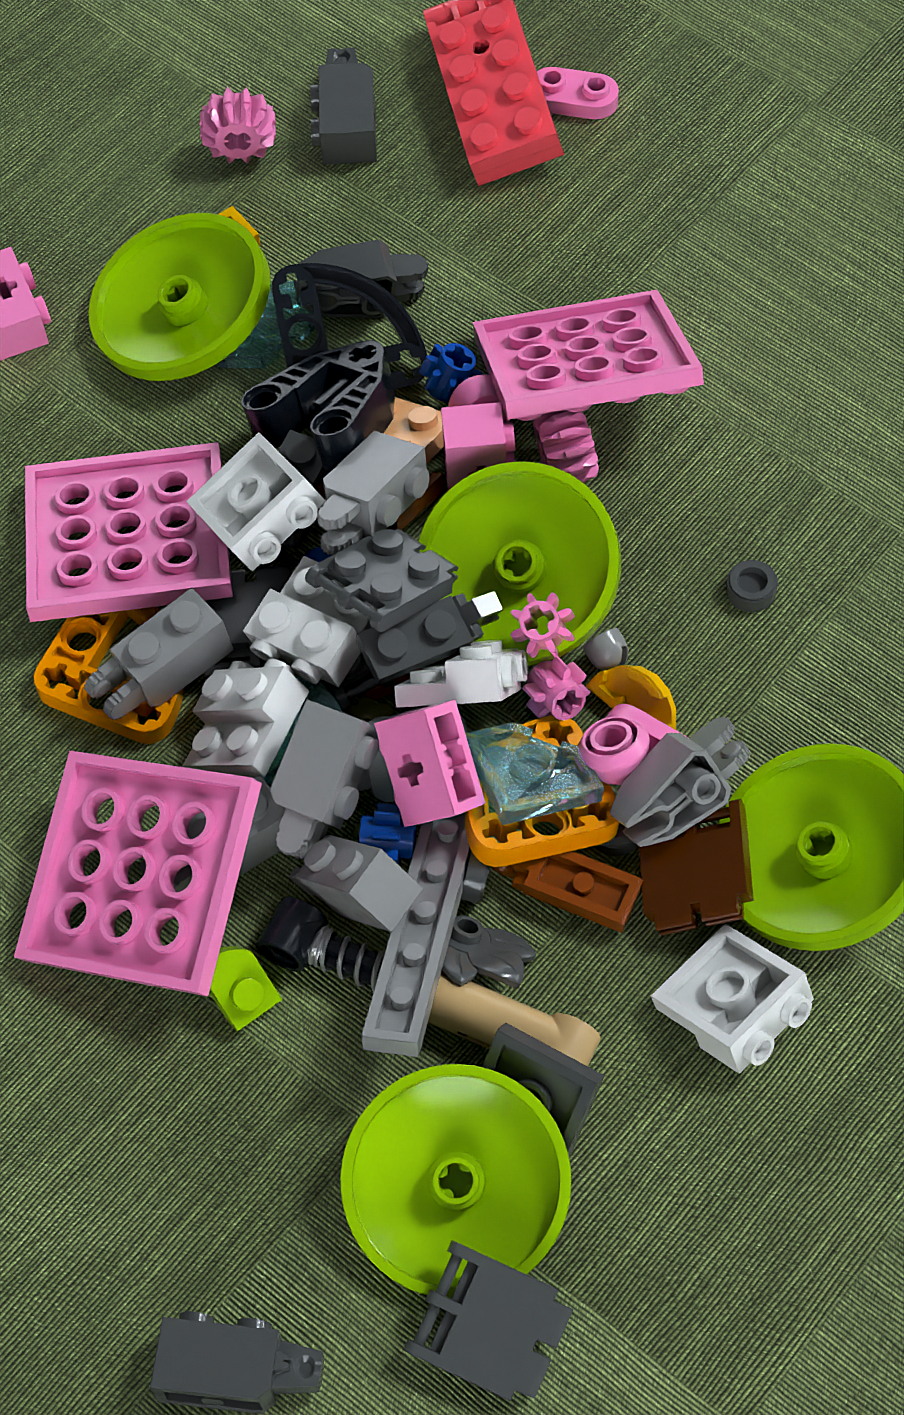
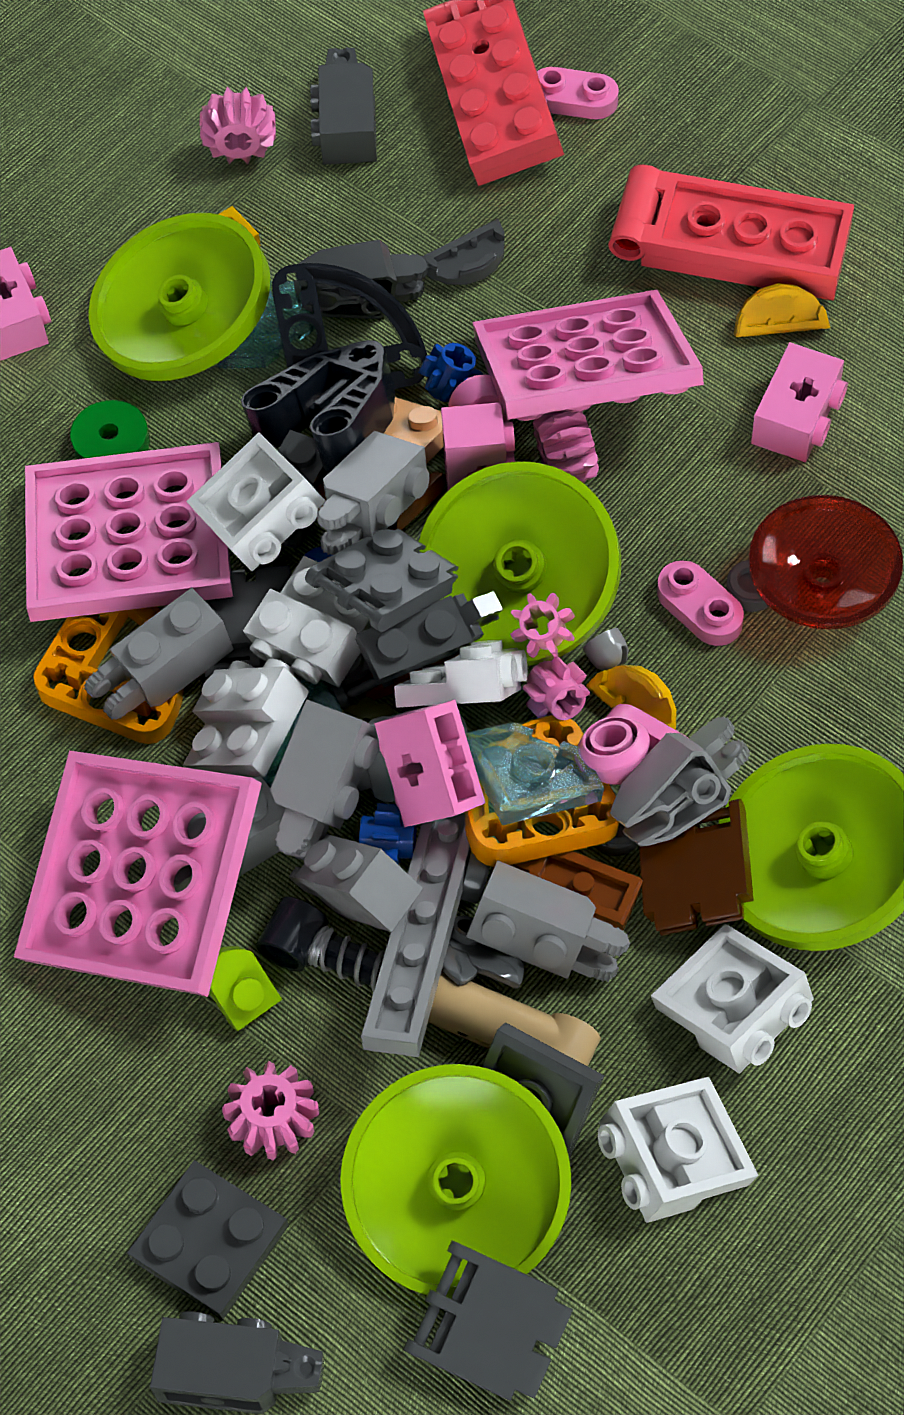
none -> green piece [70,400,150,459]
none -> dark grey plate [127,1160,289,1320]
none -> bright pink gear [222,1060,319,1161]
none -> dark grey plate [423,219,505,285]
none -> light grey hinge [466,860,630,982]
none -> white plate [598,1077,759,1223]
none -> coral hinge [608,165,855,301]
none -> bright pink plate [657,561,744,646]
none -> yellow plate [734,283,830,337]
none -> clear red dish [749,495,903,630]
none -> bright pink brick [751,342,848,462]

